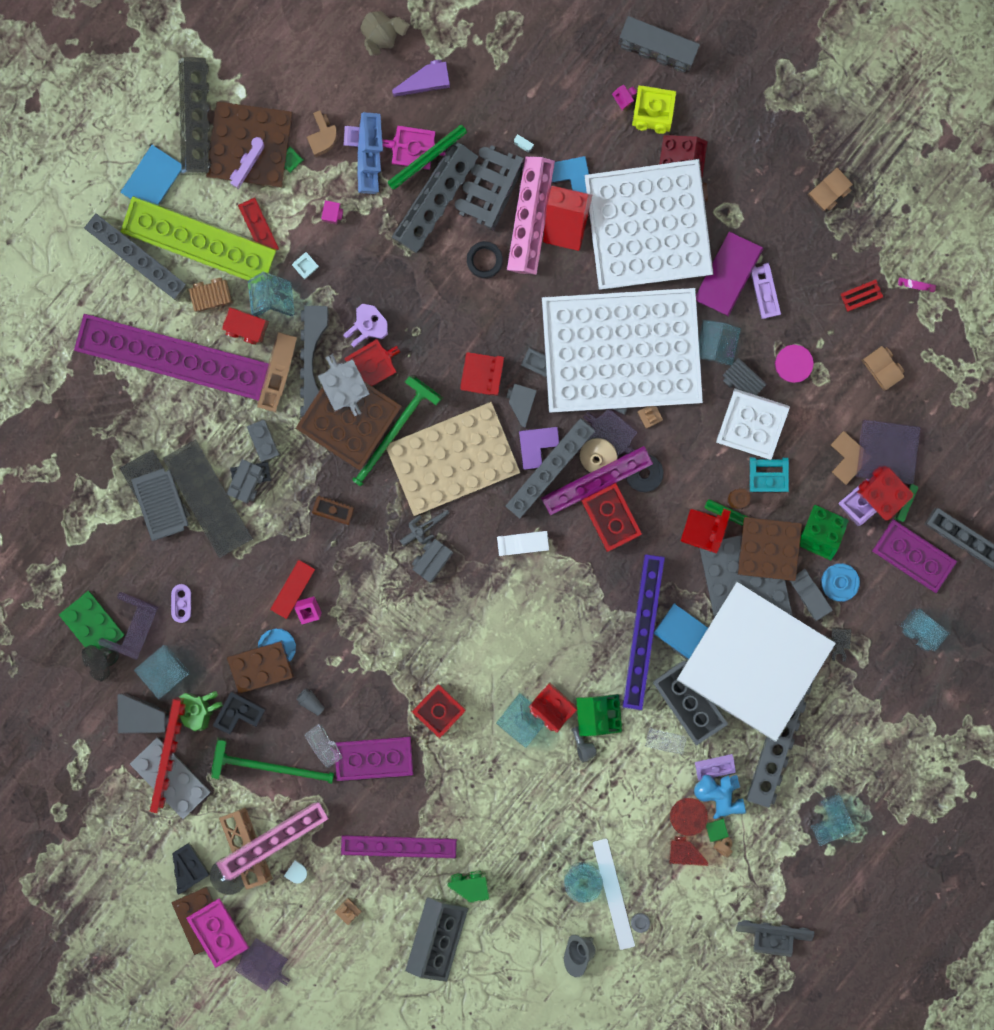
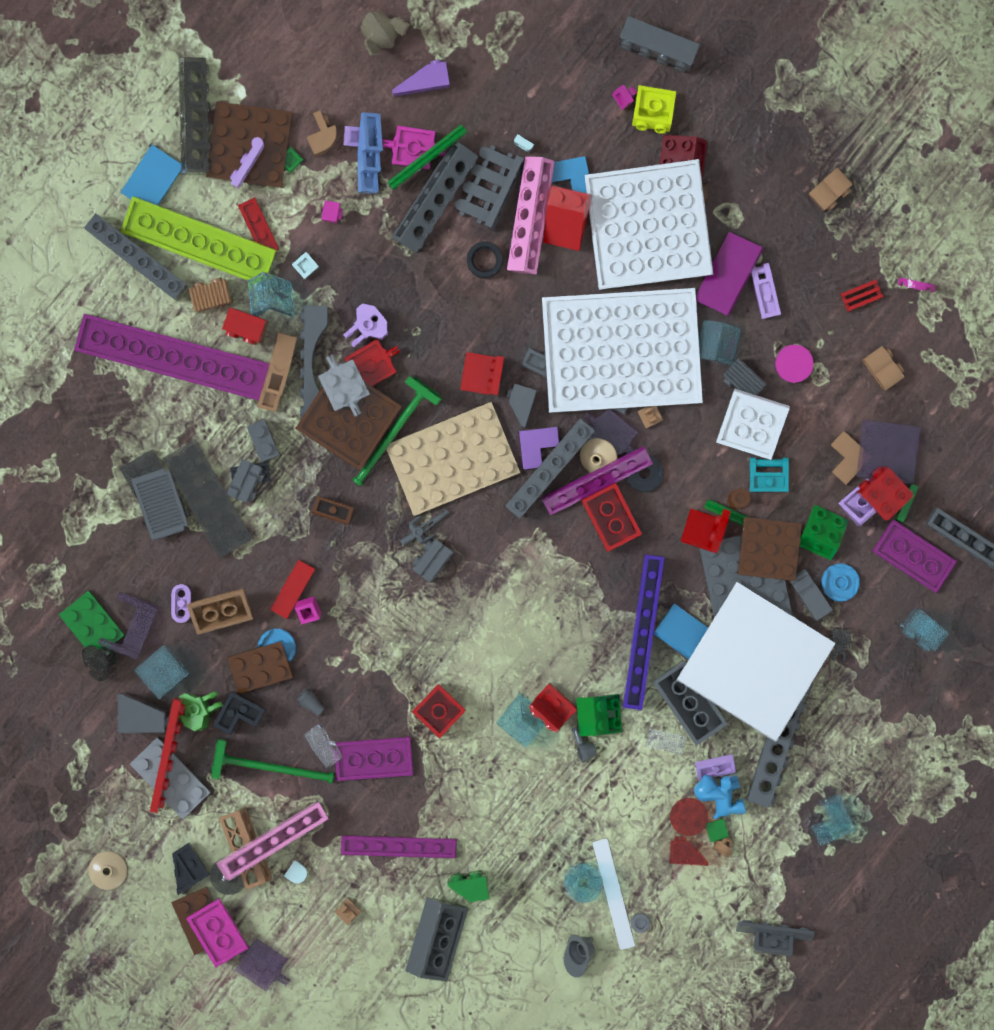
white piece [497,531,549,556] -> none
none -> tan dish [89,851,127,890]
none -> medium nougat slope [187,589,253,635]

